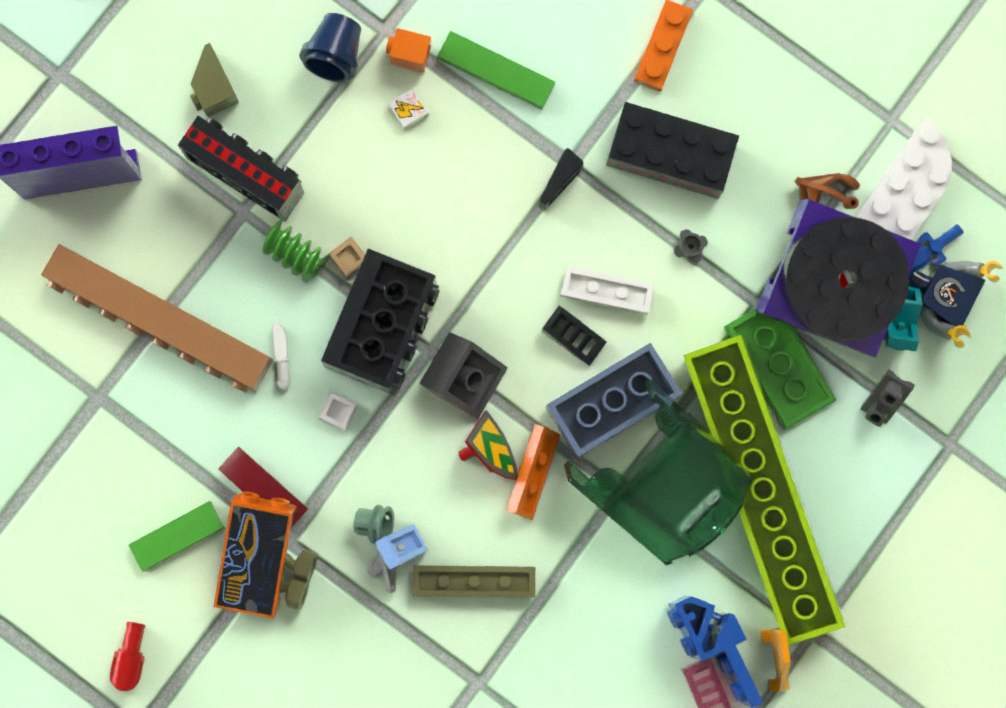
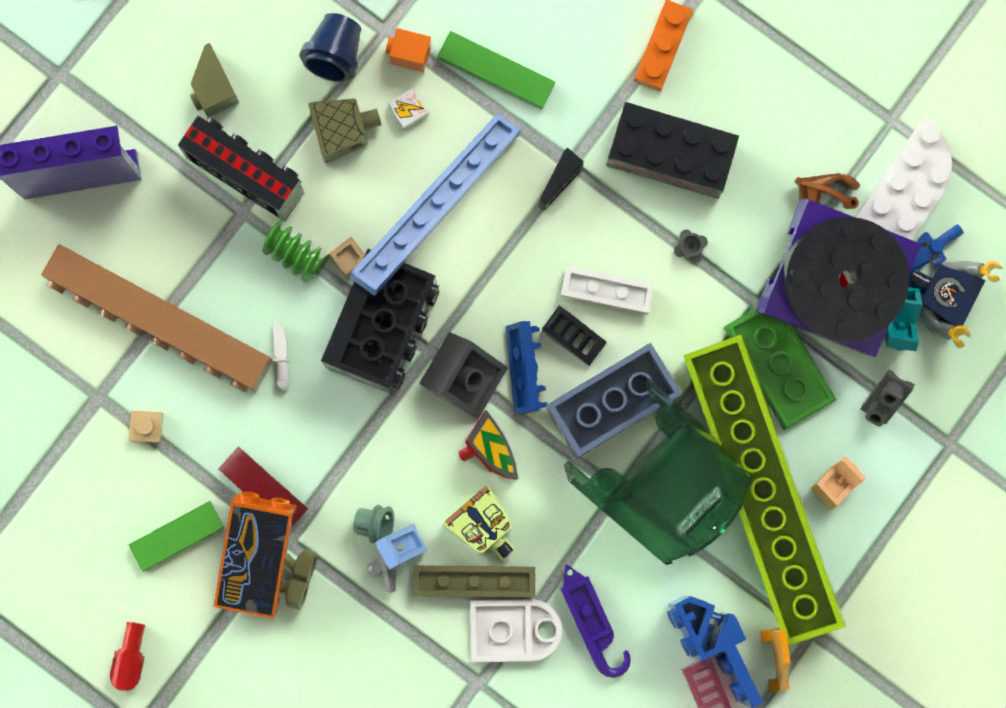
white tile [318,391,358,431] -> none
orange plate [506,424,561,520] -> none
none -> tan plate [129,410,163,443]
none -> olive torso [308,98,382,163]
none -> plate [350,113,521,296]
none -> torso [443,485,516,560]
none -> white tile [470,599,562,662]
none -> blue plate [505,321,548,415]
none -> dark purple plate [560,564,631,678]
none -> light nougat bracket [811,457,866,510]

